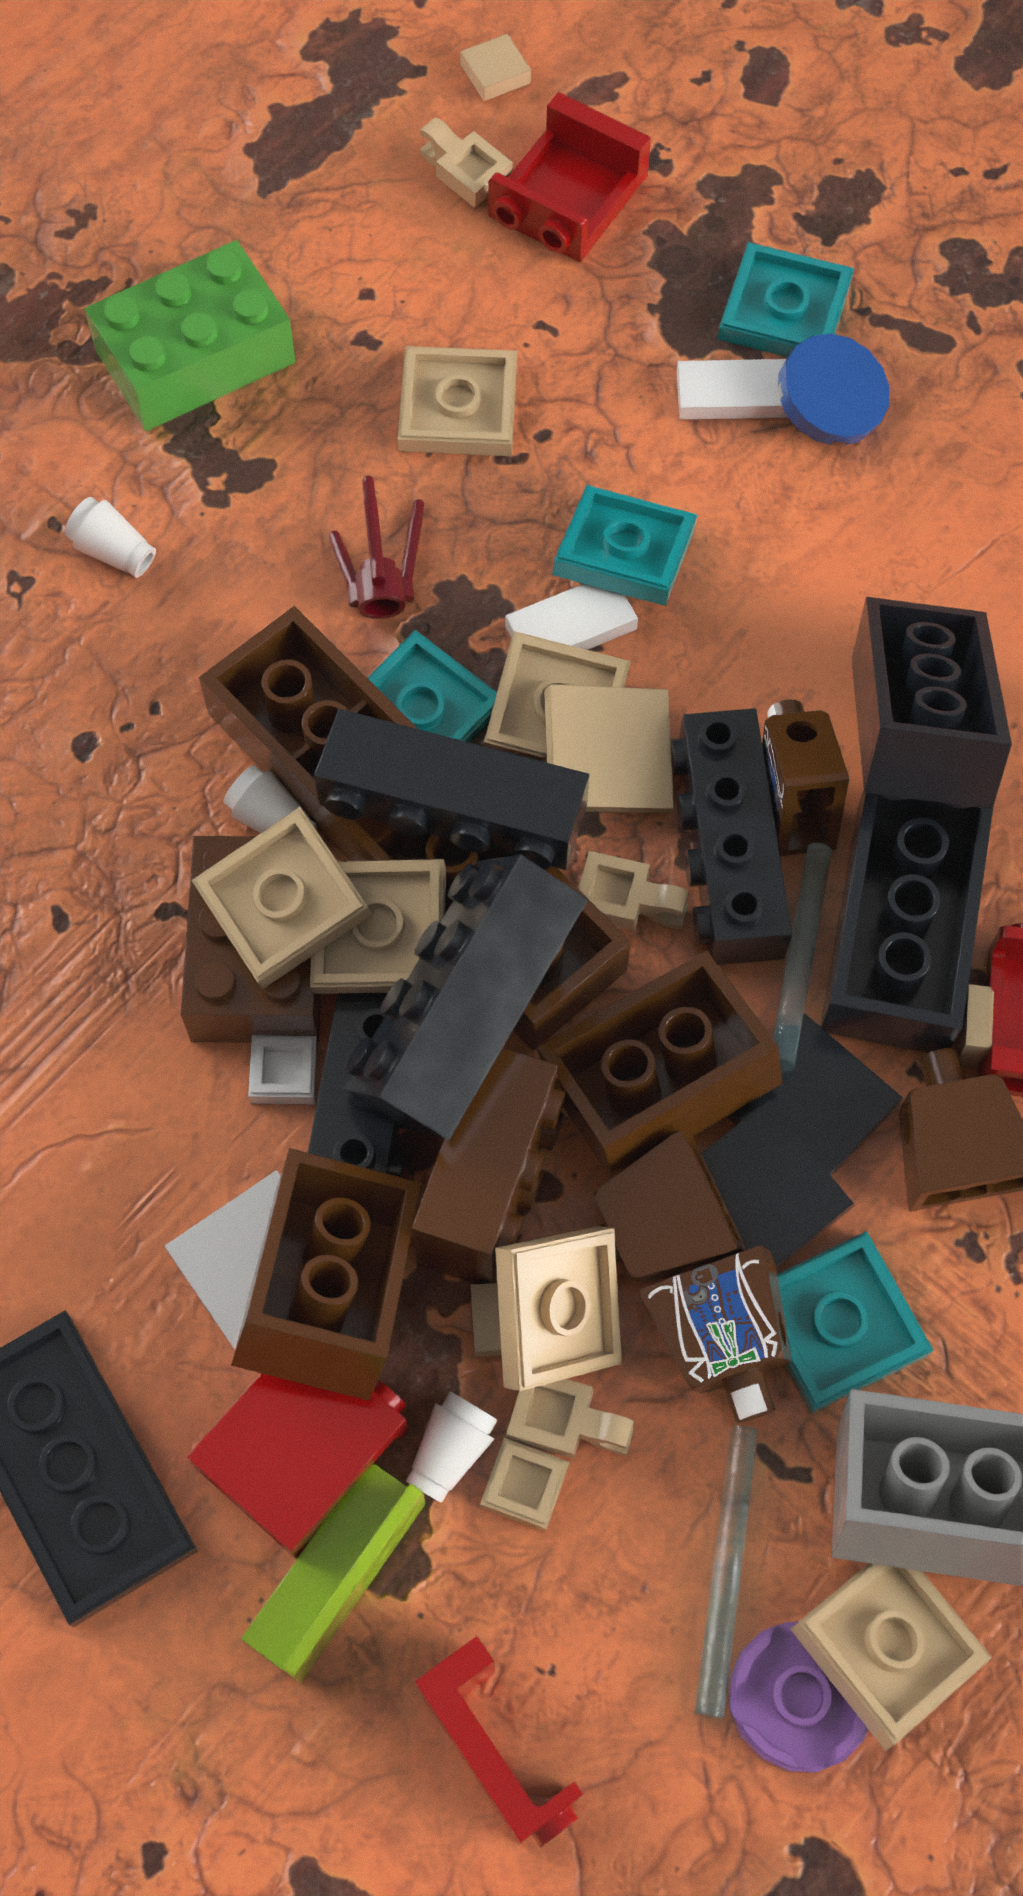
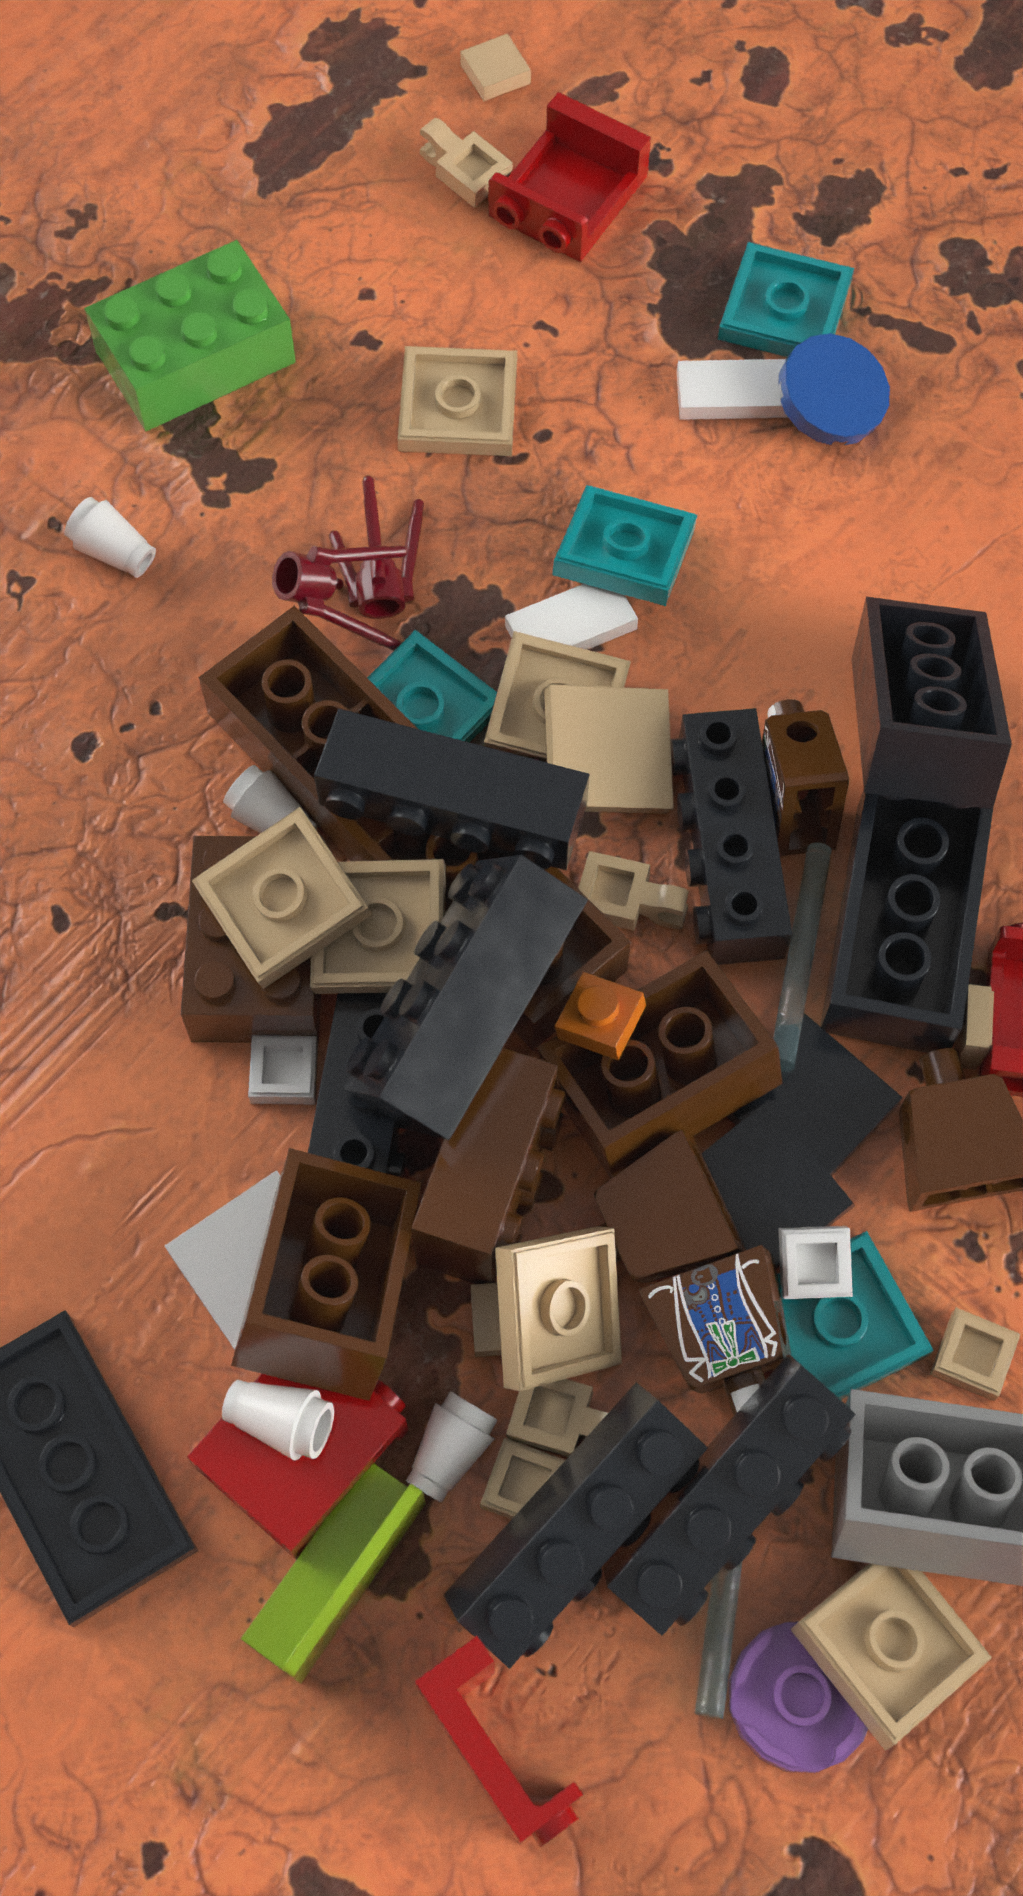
none -> white cone [222,1380,334,1460]
none -> dark red plant [272,545,408,651]
none -> black brick [444,1382,708,1669]
none -> orange plate [555,972,646,1060]
none -> black brick [602,1354,856,1636]
none -> white tile [778,1226,853,1299]
none -> tan tile [930,1307,1021,1401]

